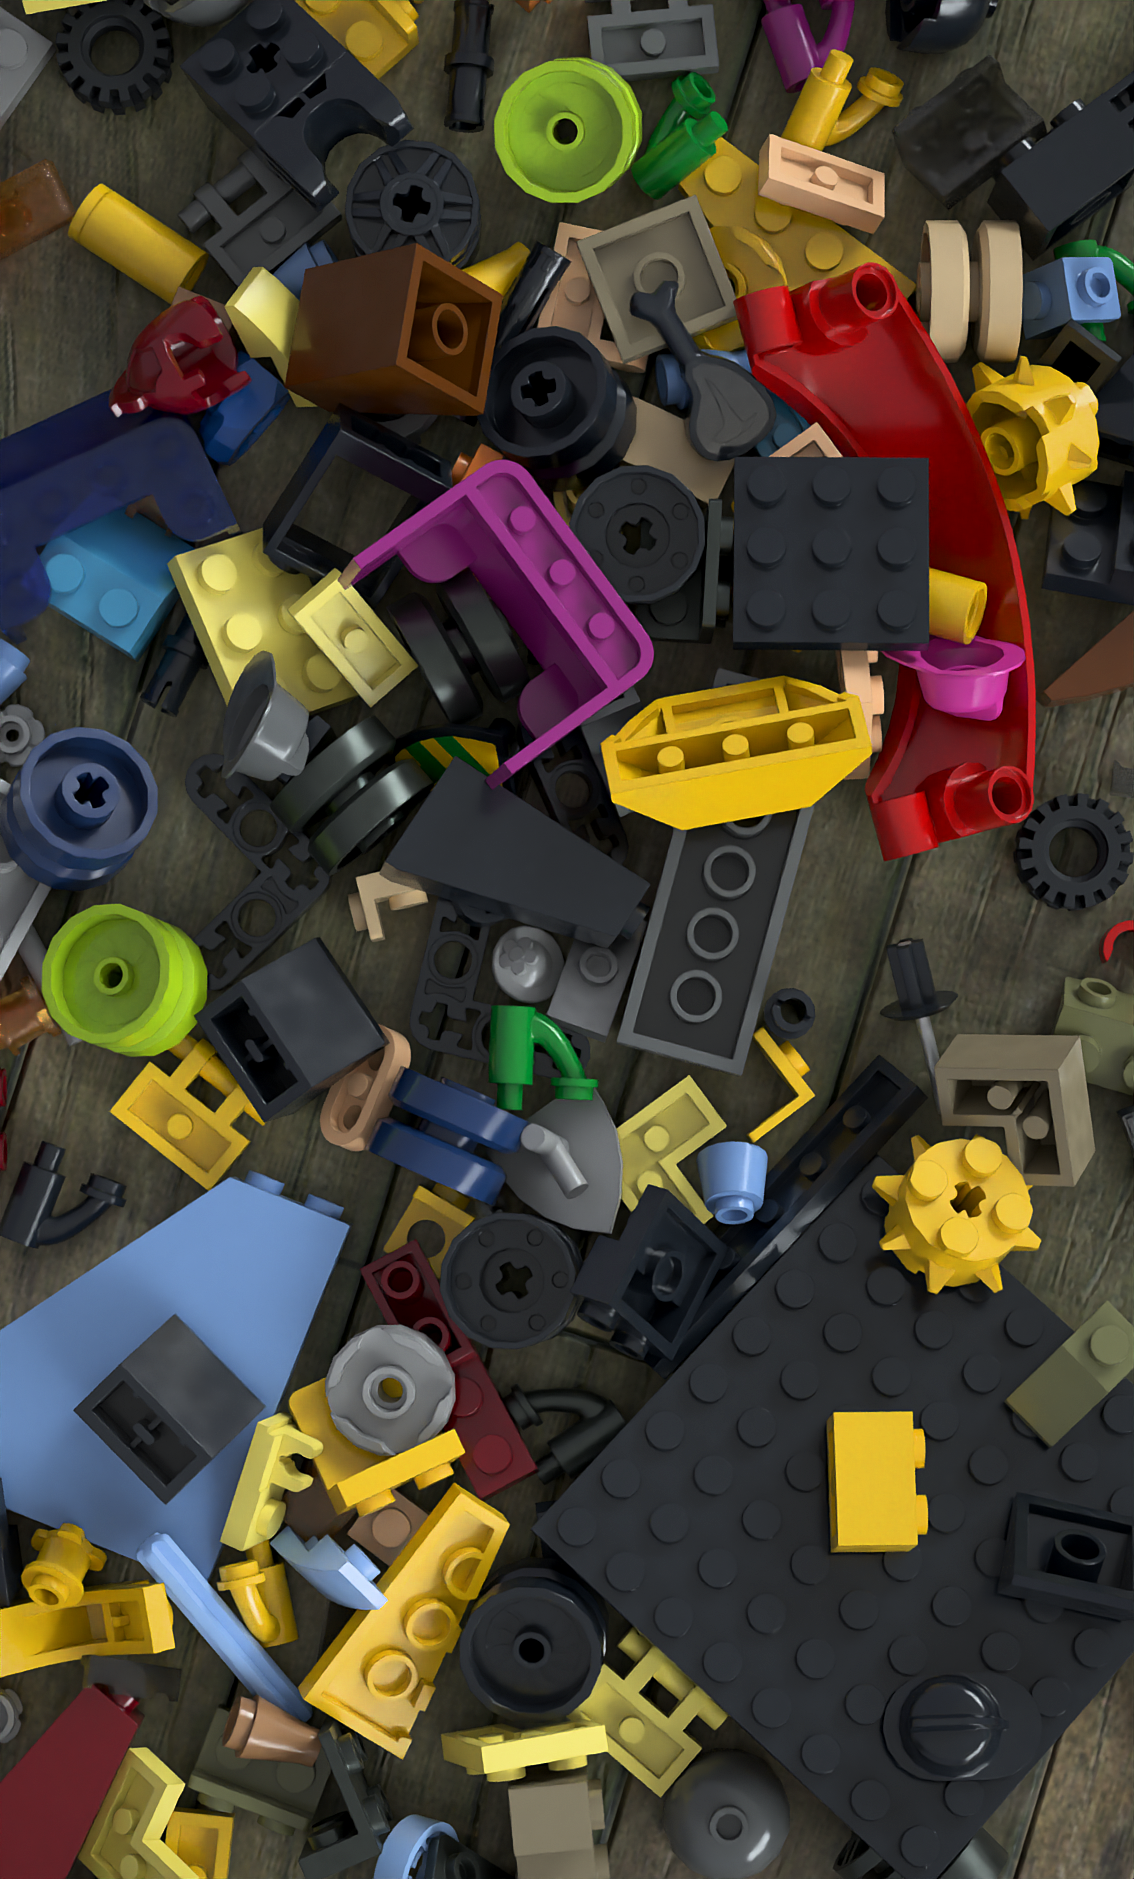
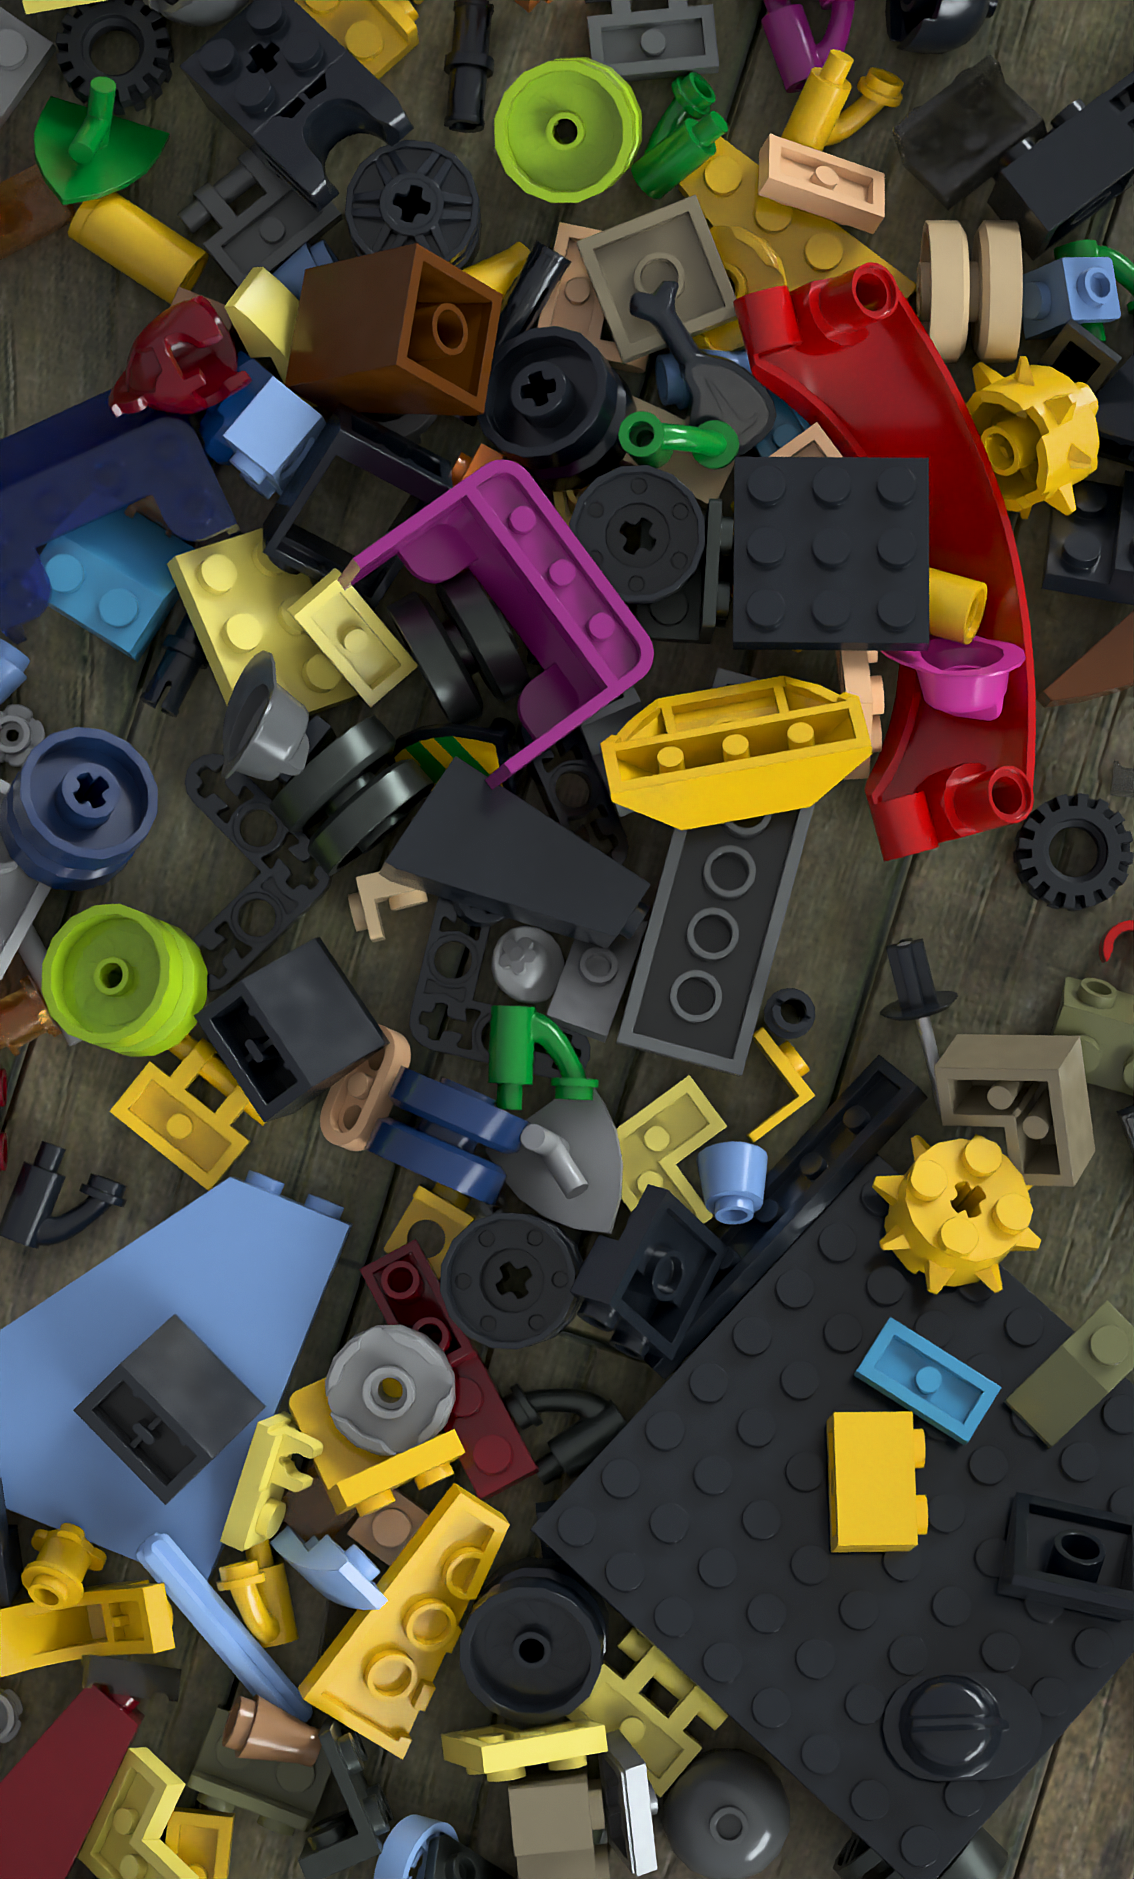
none -> green shield [33,76,170,205]
none -> light blue brick [223,376,326,500]
none -> flat silver plate [598,1729,658,1877]
none -> green plant [618,411,739,470]
none -> dark azure plate [854,1317,1002,1446]

